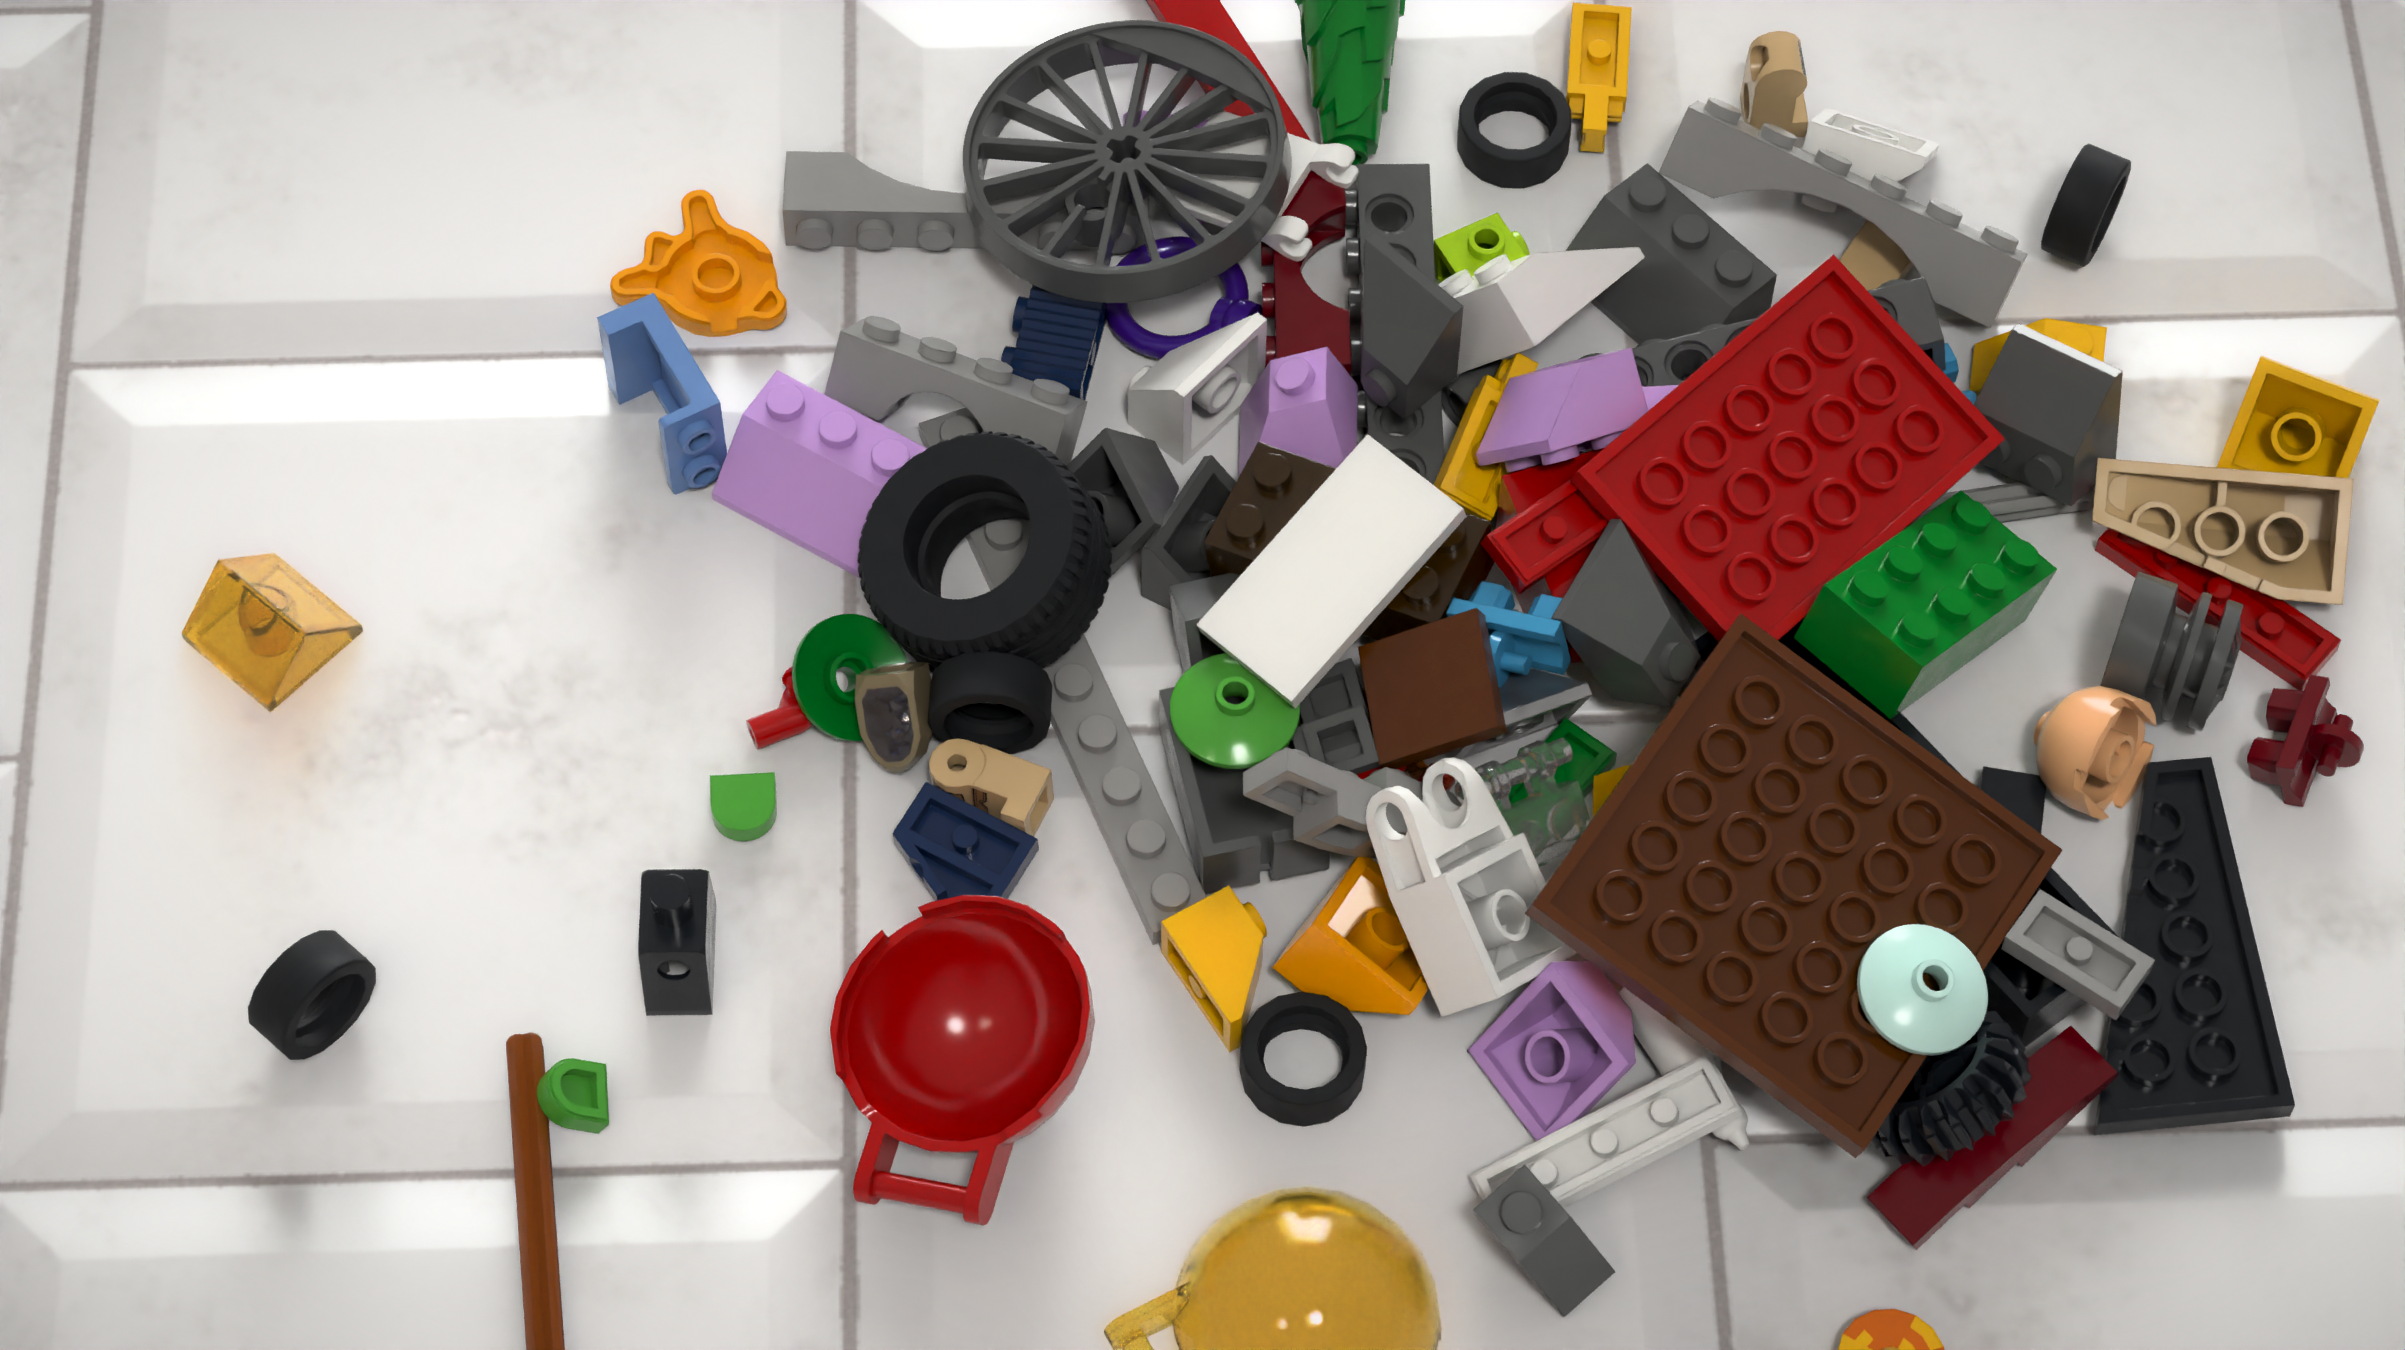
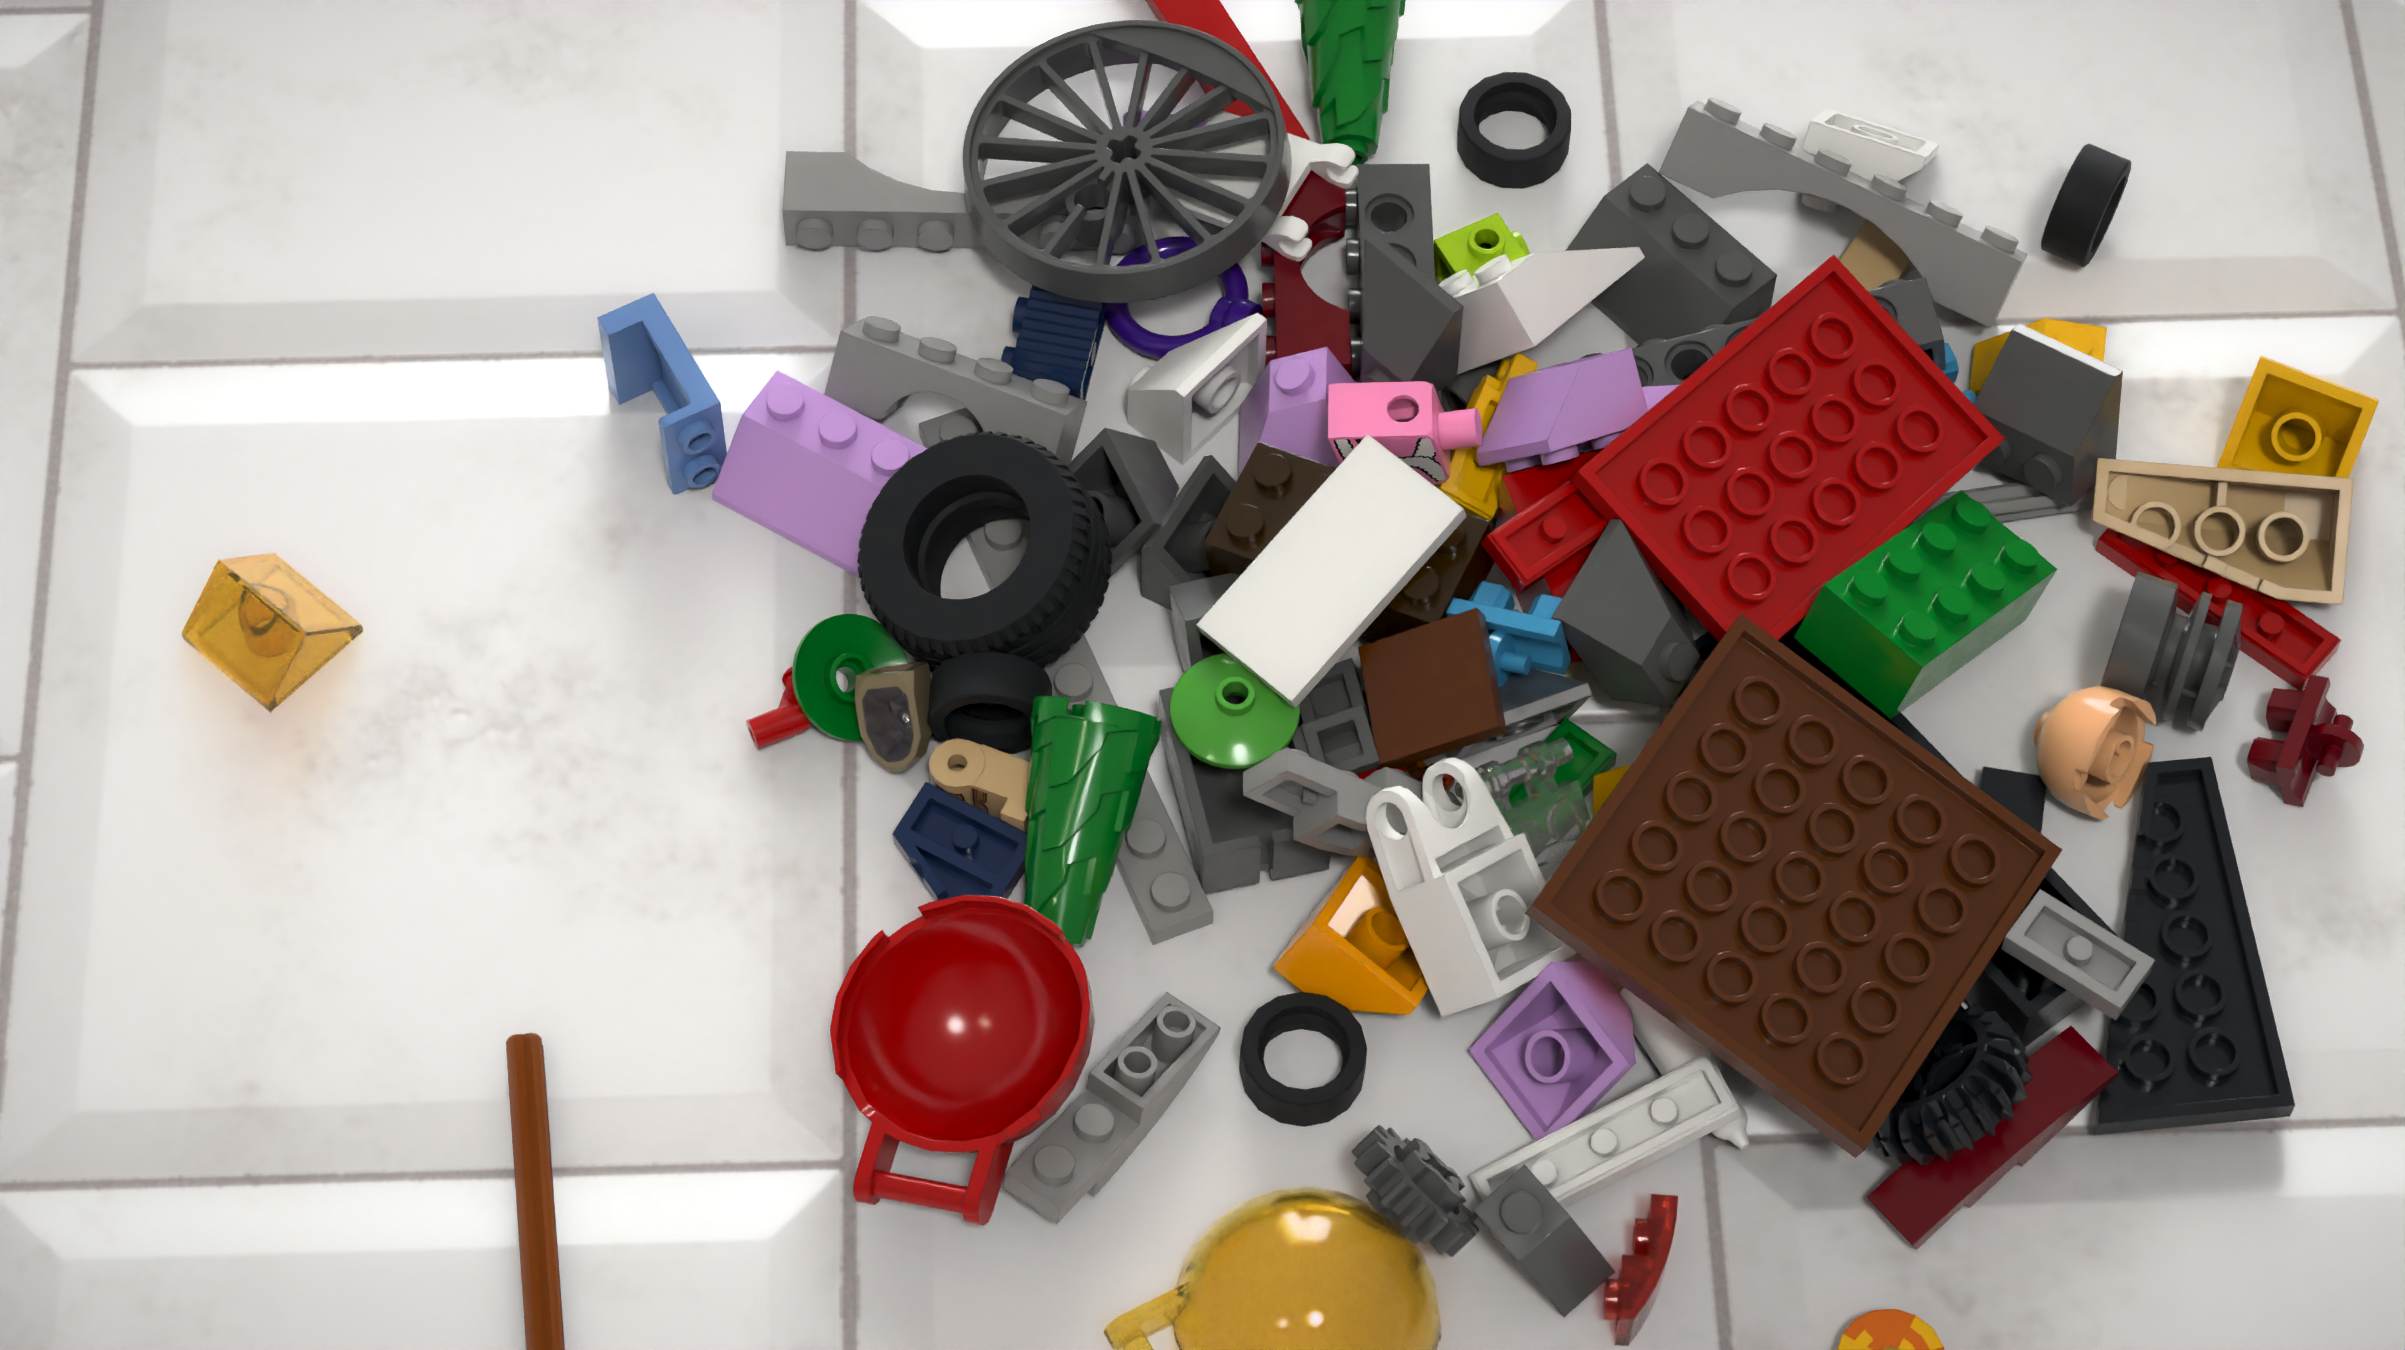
black tyre [248,930,376,1060] -> none
bright green tile [537,1058,609,1134] -> none
light orange tile [610,190,787,337] -> none
black torso [638,869,717,1016] -> none
bright green tile [710,772,777,841] -> none
yellow slope [1161,885,1267,1053] -> none
yellow hinge [1566,2,1632,153] -> none
tan leg [1740,31,1808,137] -> none
light aqua dish [1857,924,1988,1056] -> none
none -> light grey slope [1003,992,1221,1224]
none -> green cone [1024,696,1163,949]
none -> bright pink torso [1328,381,1482,485]
none -> dark grey gear [1351,1125,1479,1257]
none -> clear red slope [1603,1194,1678,1346]

